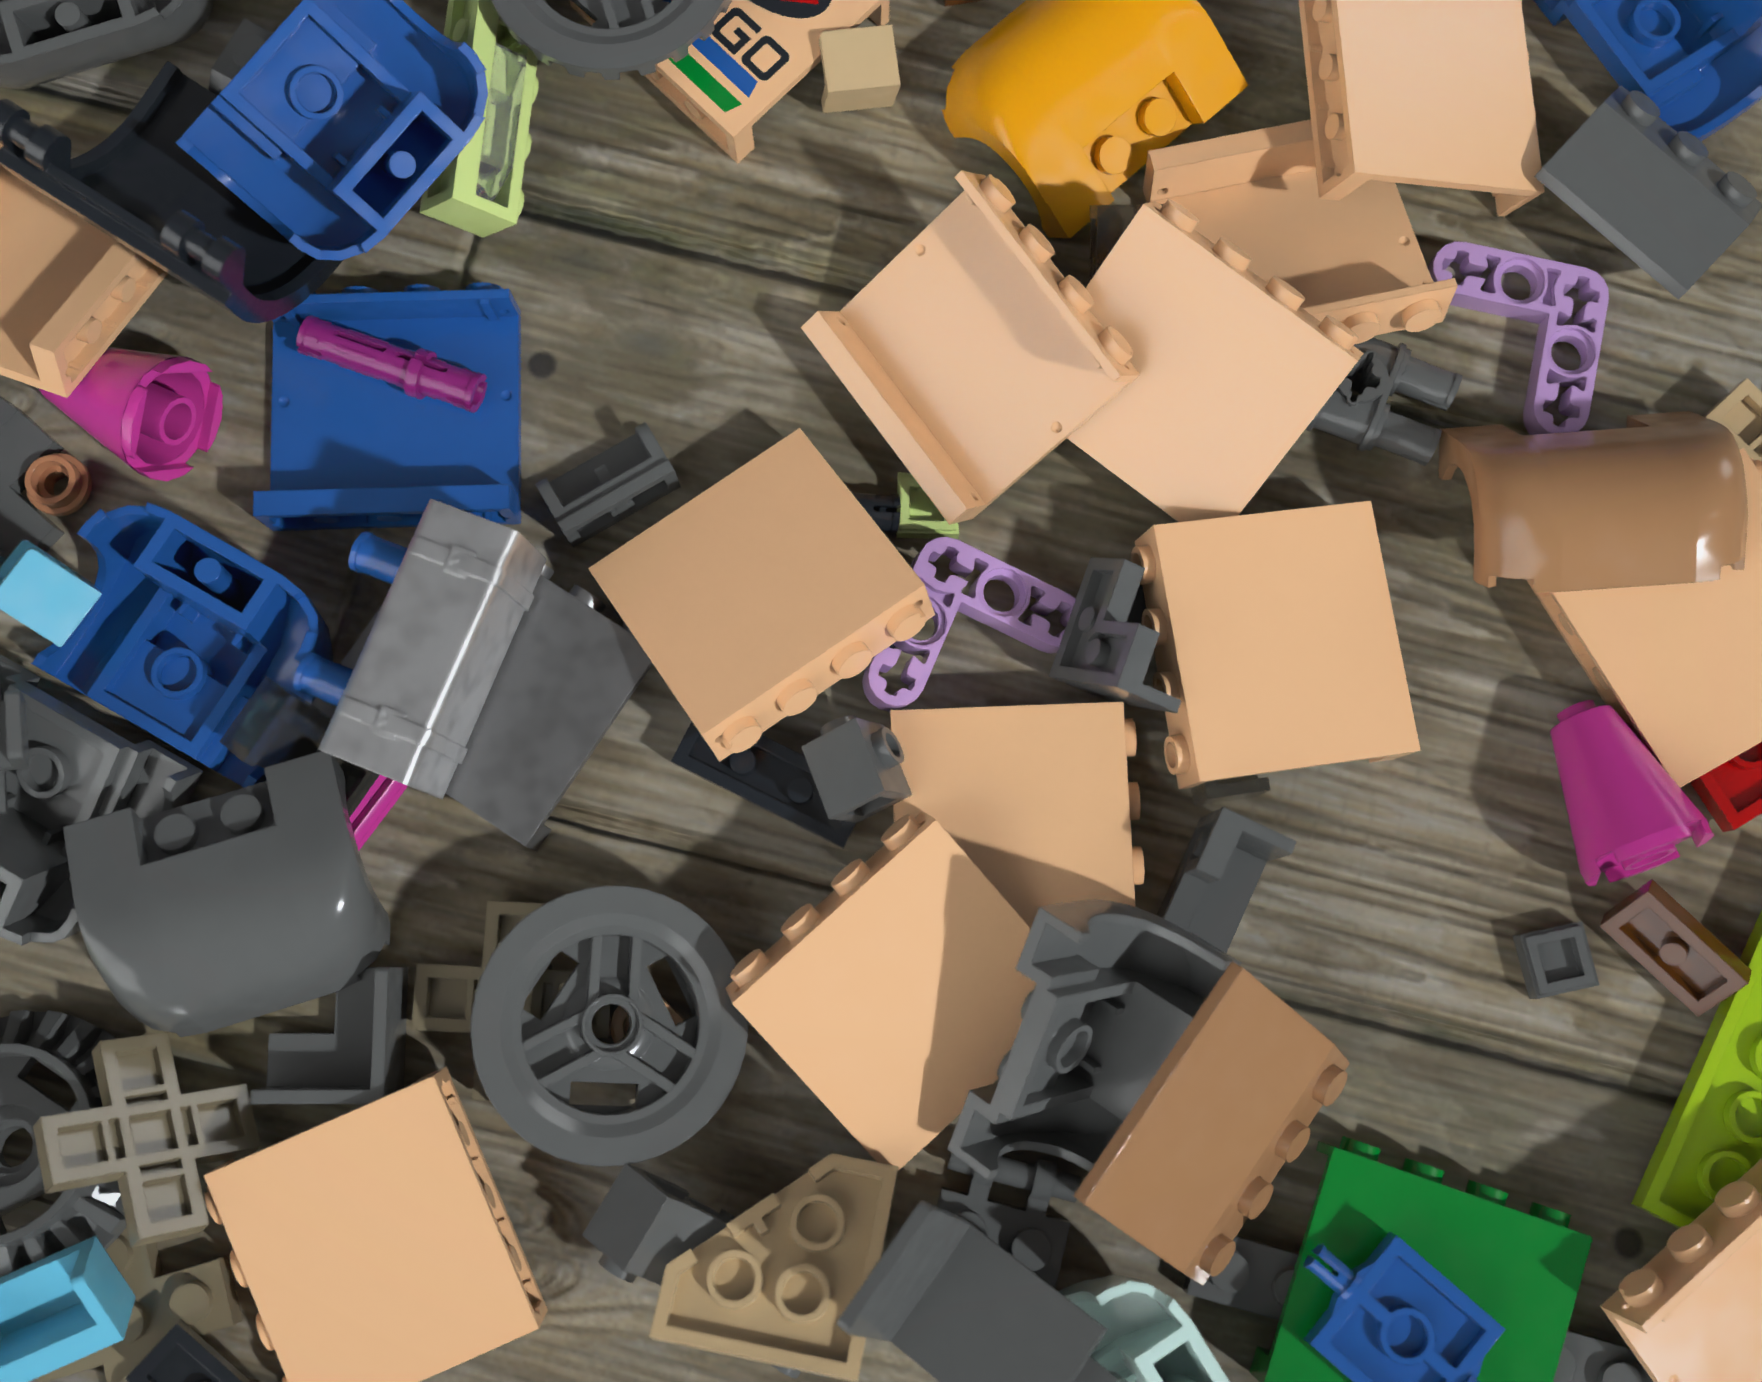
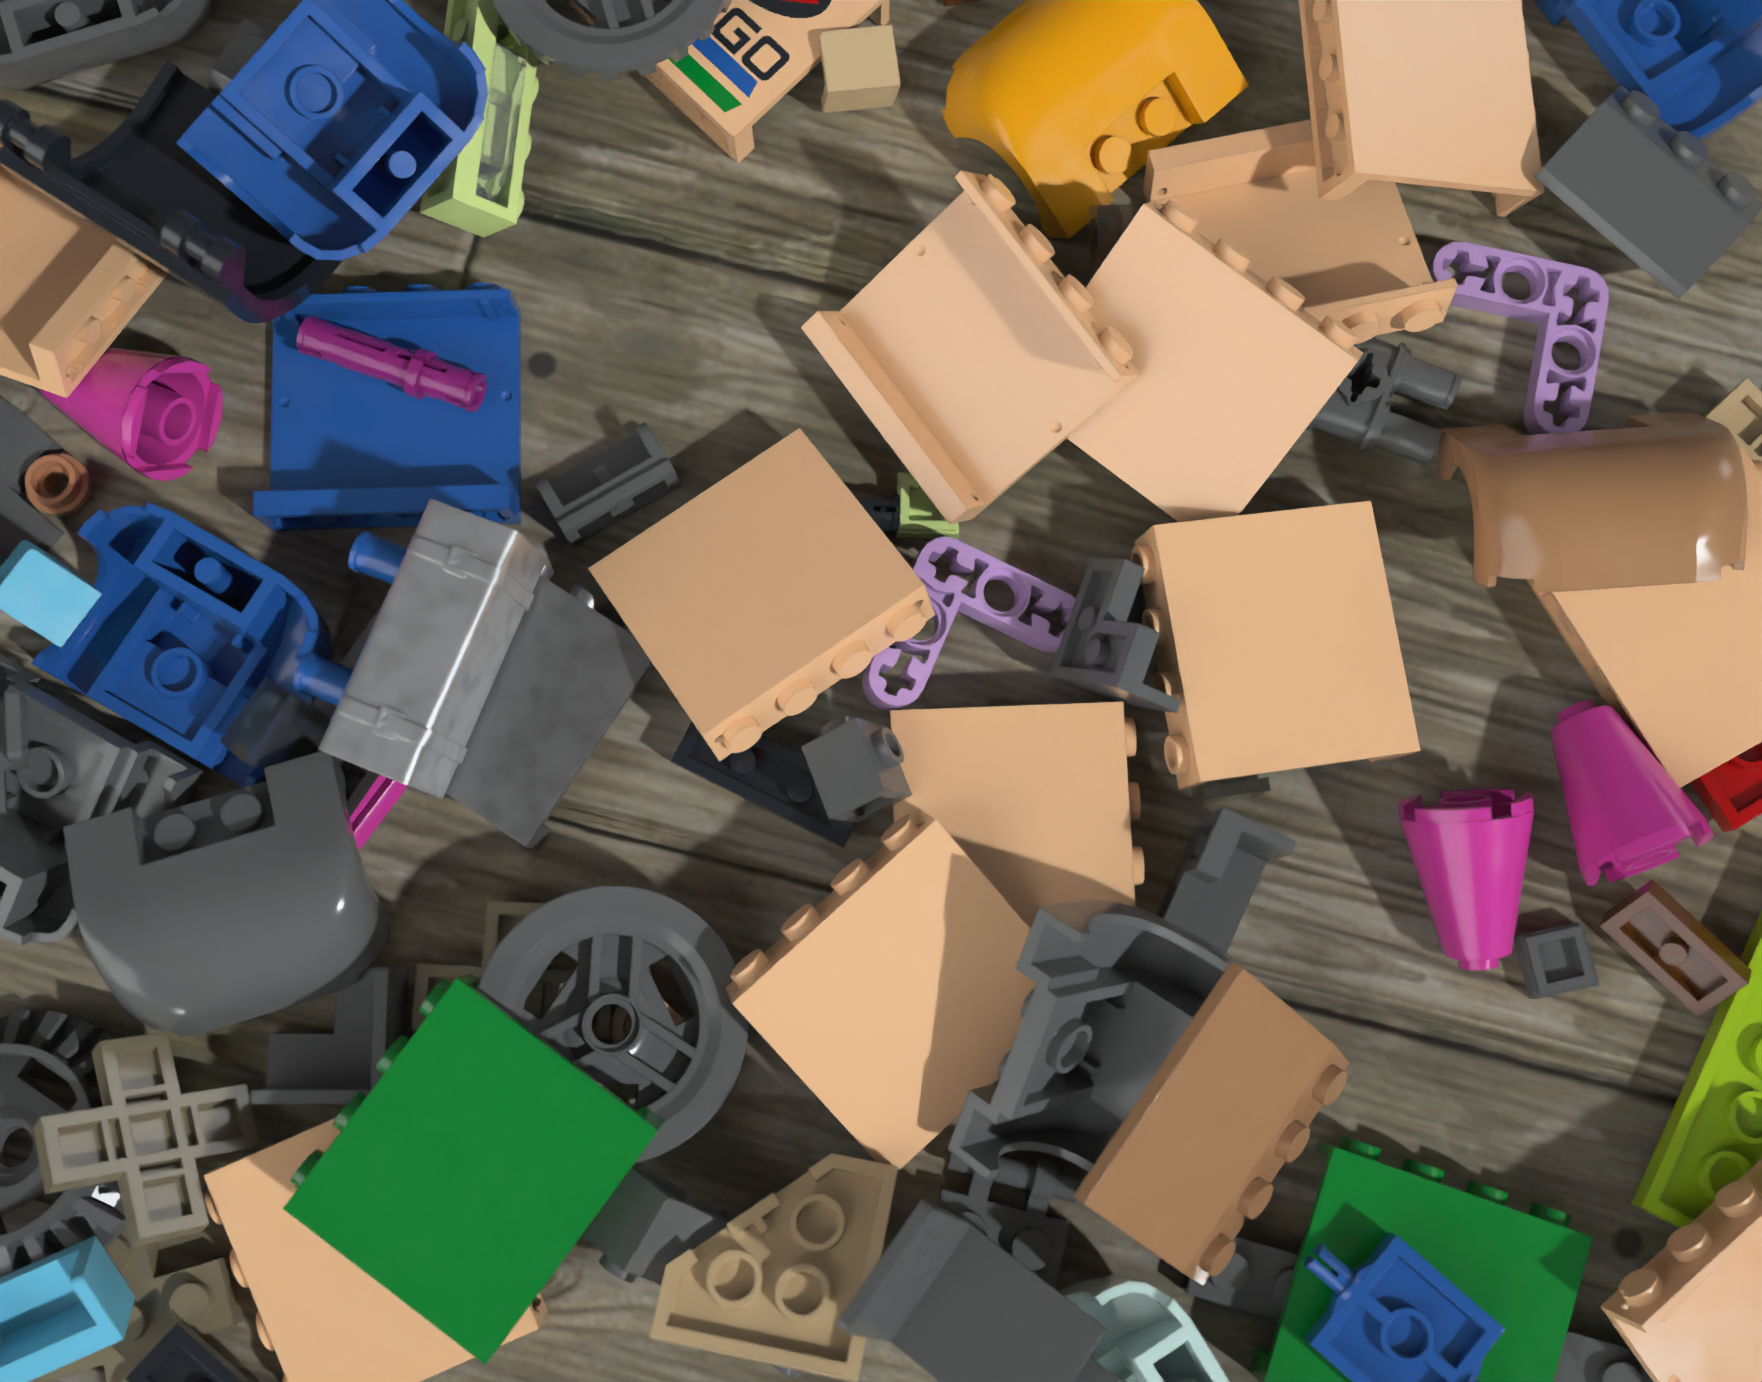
none -> green panel [283,974,666,1365]
none -> dark pink cone [1398,788,1535,970]

